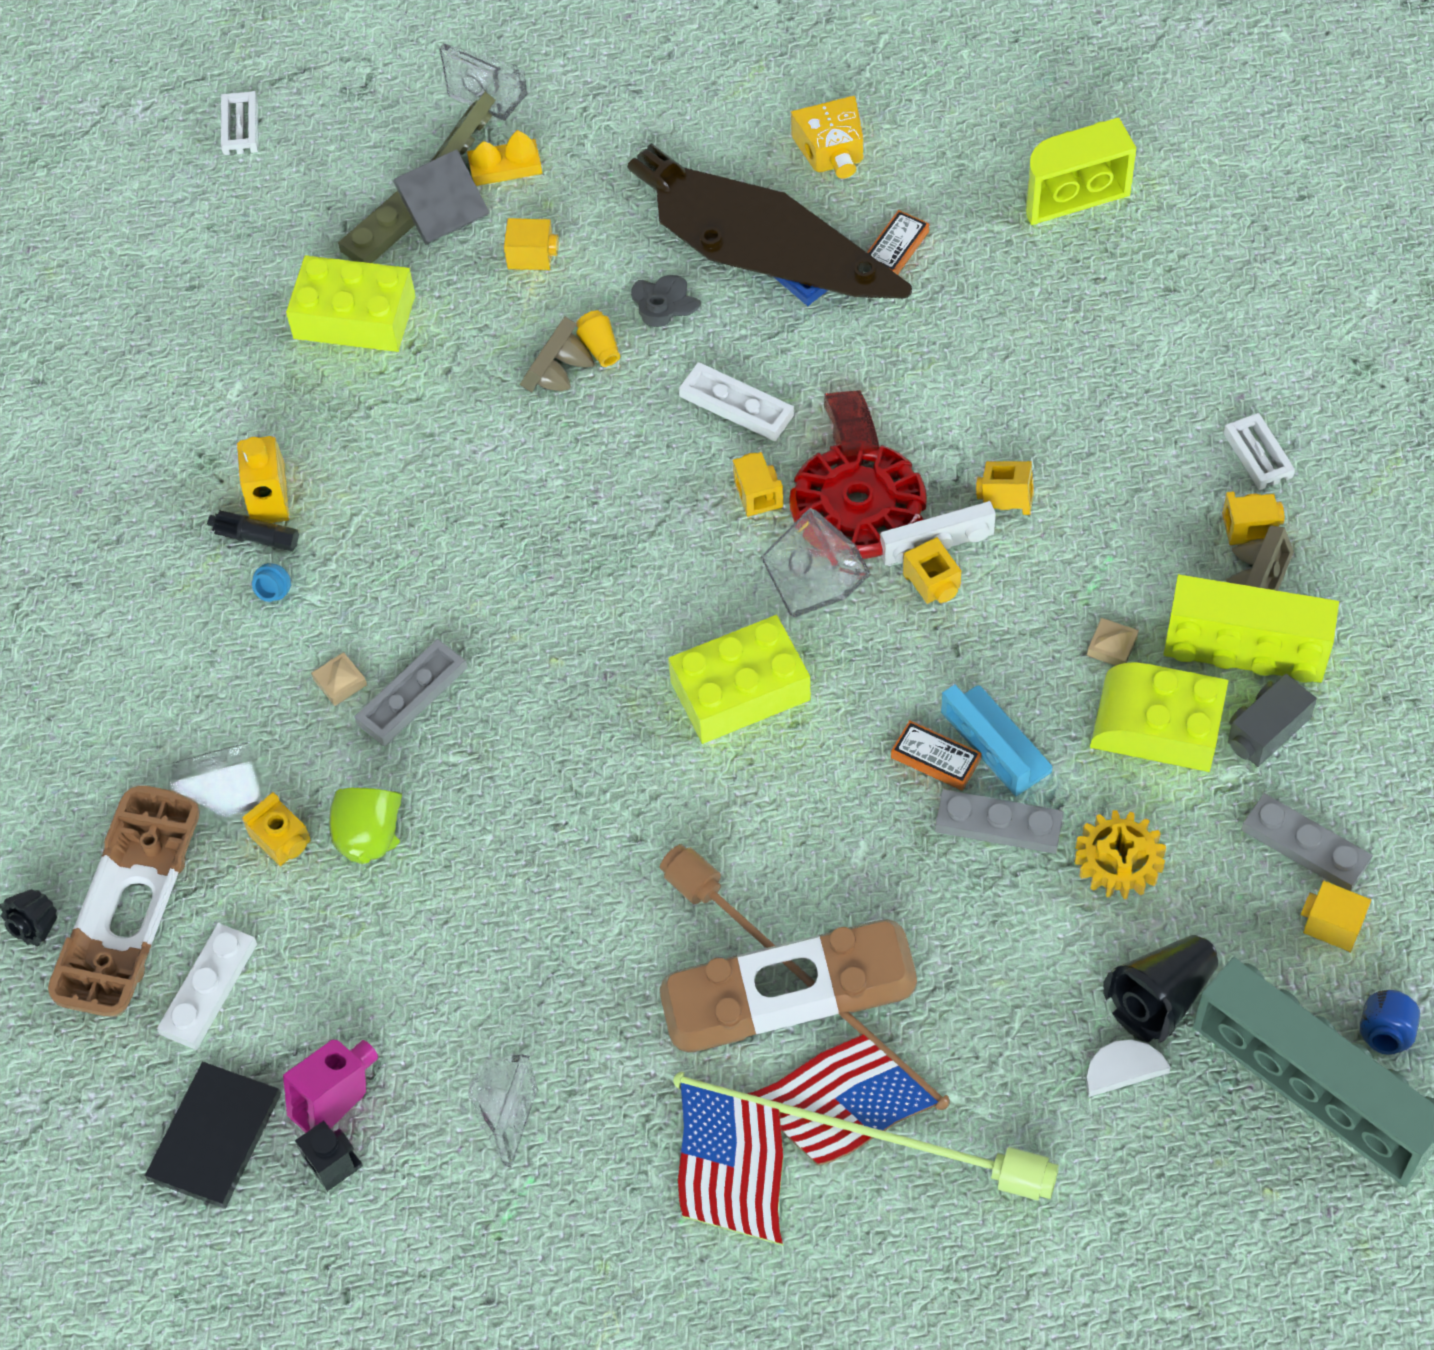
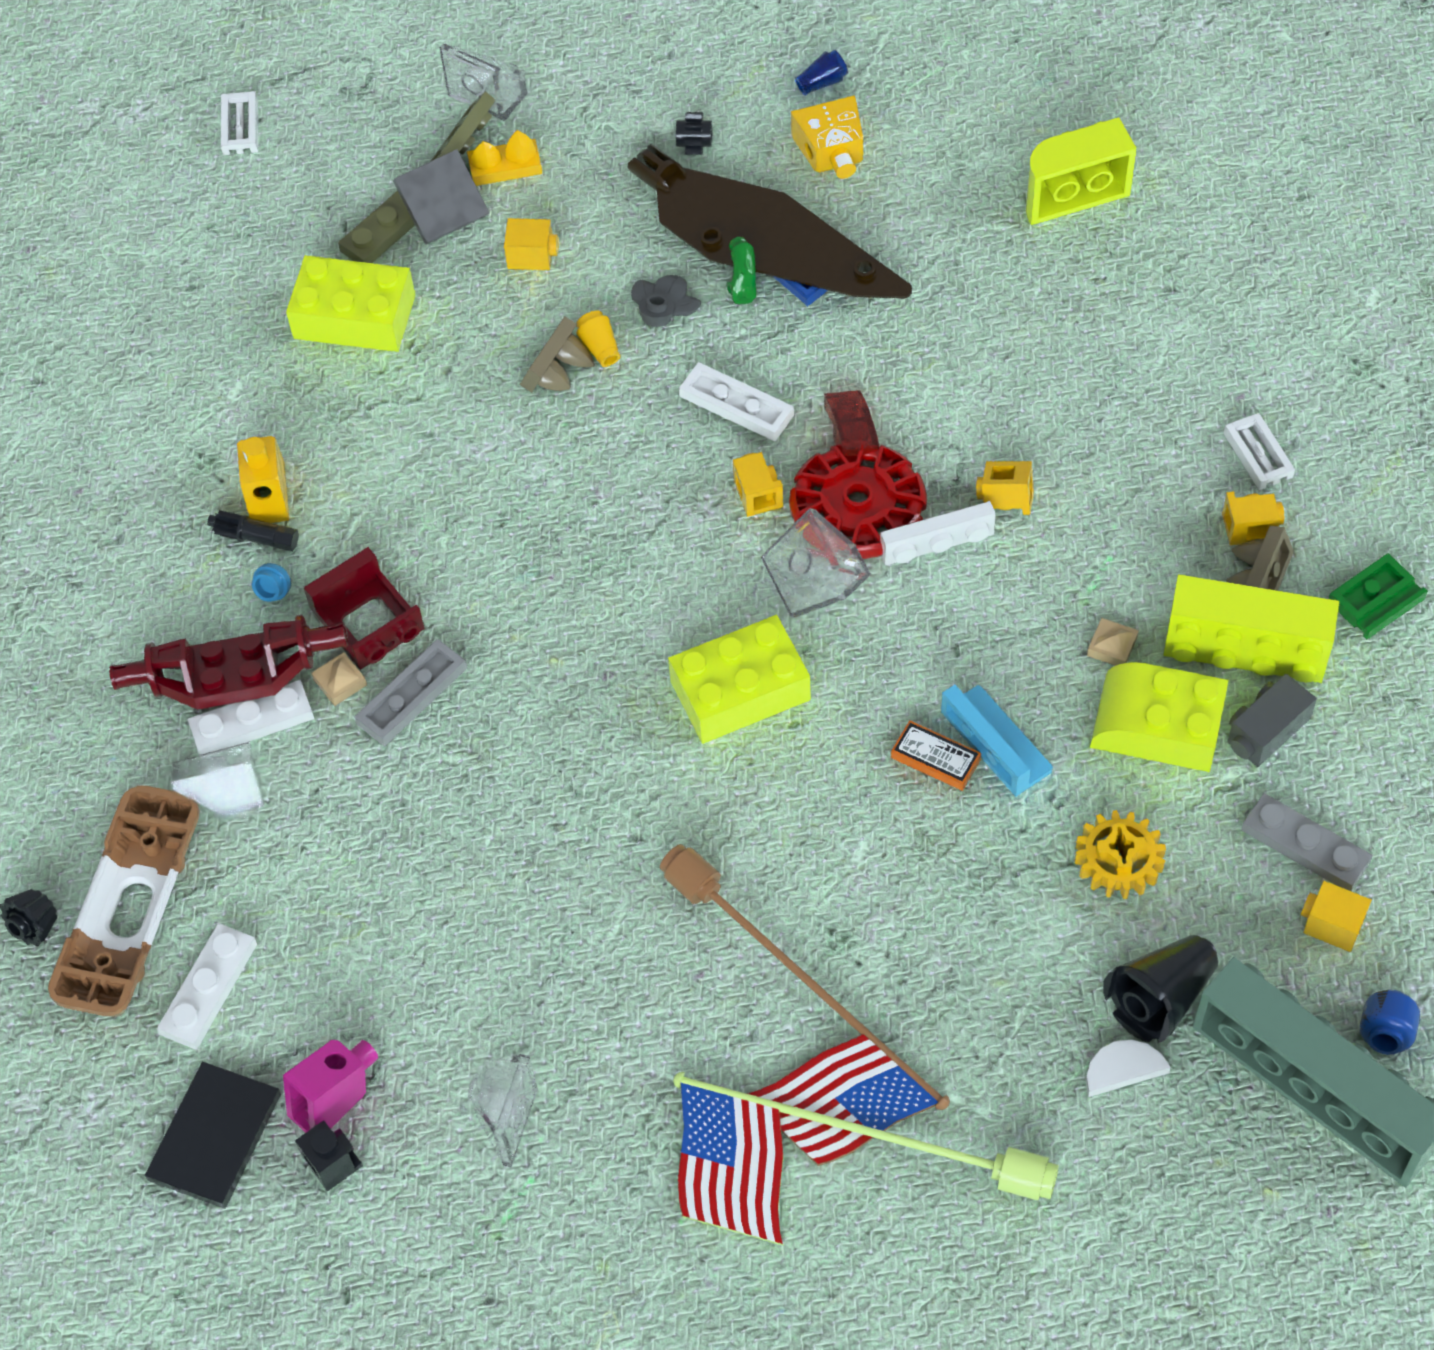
yellow brick [242,792,311,866] -> none
lime piece [329,788,402,864] -> none
medium nougat piece [660,919,917,1053] -> none
tile [867,210,930,275] -> none
yellow brick [903,537,961,604] -> none
light grey plate [935,789,1064,854] -> none
none -> dark red plate [109,614,349,710]
none -> white plate [188,680,314,758]
none -> dark red window [303,547,425,670]
none -> black gear [676,112,713,155]
none -> green piece [726,237,756,305]
none -> clear blue cone [795,50,848,96]
none -> green plate [1328,553,1428,640]

